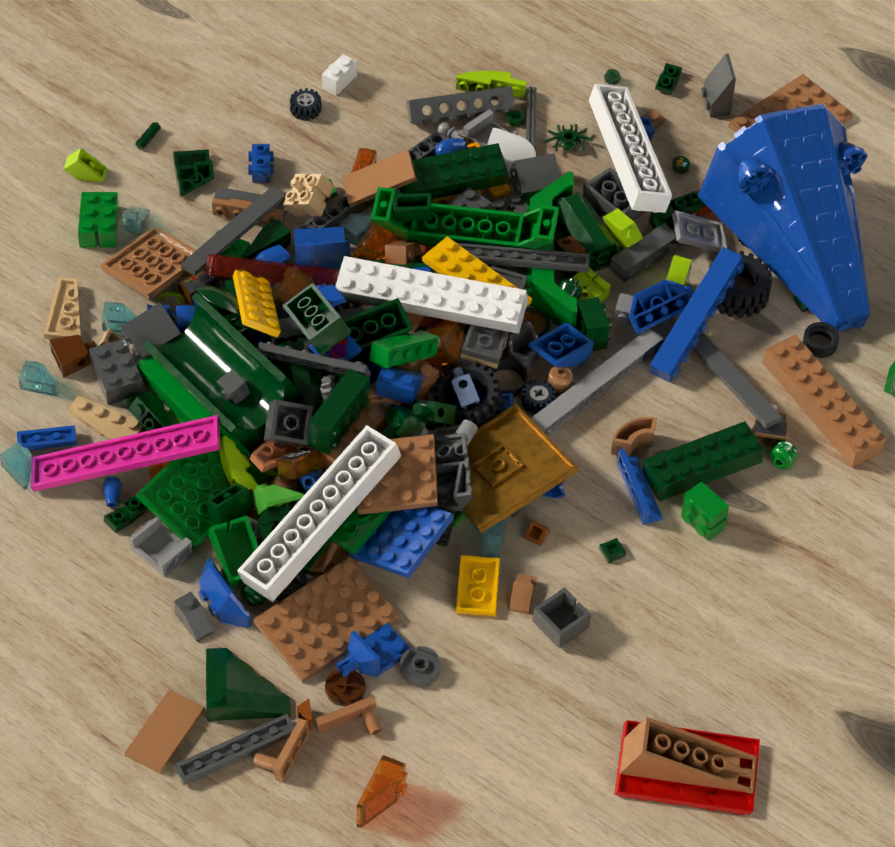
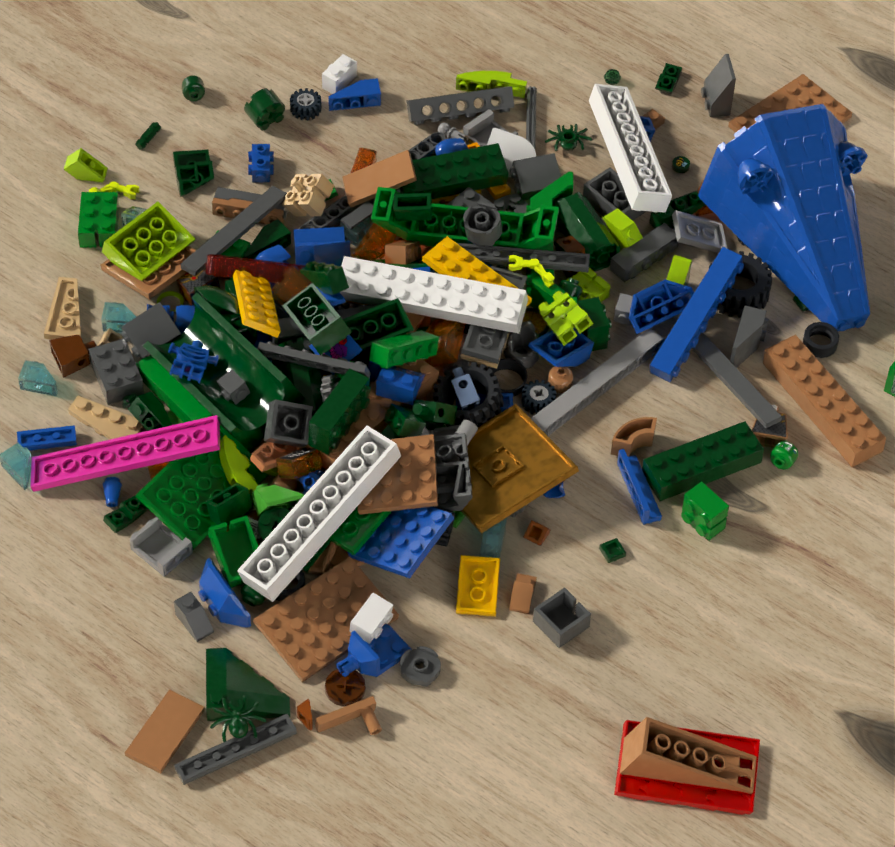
medium nougat piece [253,718,310,782] -> none
clear orange slope [357,755,408,828] -> none
dark green tile [507,110,524,127] -> none
none -> neon yellow piece [89,181,139,200]
none -> lime slope [102,202,196,281]
none -> blue piece [168,340,218,383]
none -> dark green head [182,75,205,101]
none -> dark green animal [210,695,266,742]
none -> dark green brick [244,88,285,131]
none -> dark green slope [300,261,349,295]
none -> blue slope [328,78,381,111]
none -> dark grey piece [341,201,374,230]
none -> white brick [349,593,394,644]
none -> dark grey brick [463,202,502,247]
none -> neon yellow piece [509,255,555,288]
none -> lime hips [538,291,593,346]
none -> dark grey slope [730,306,769,368]

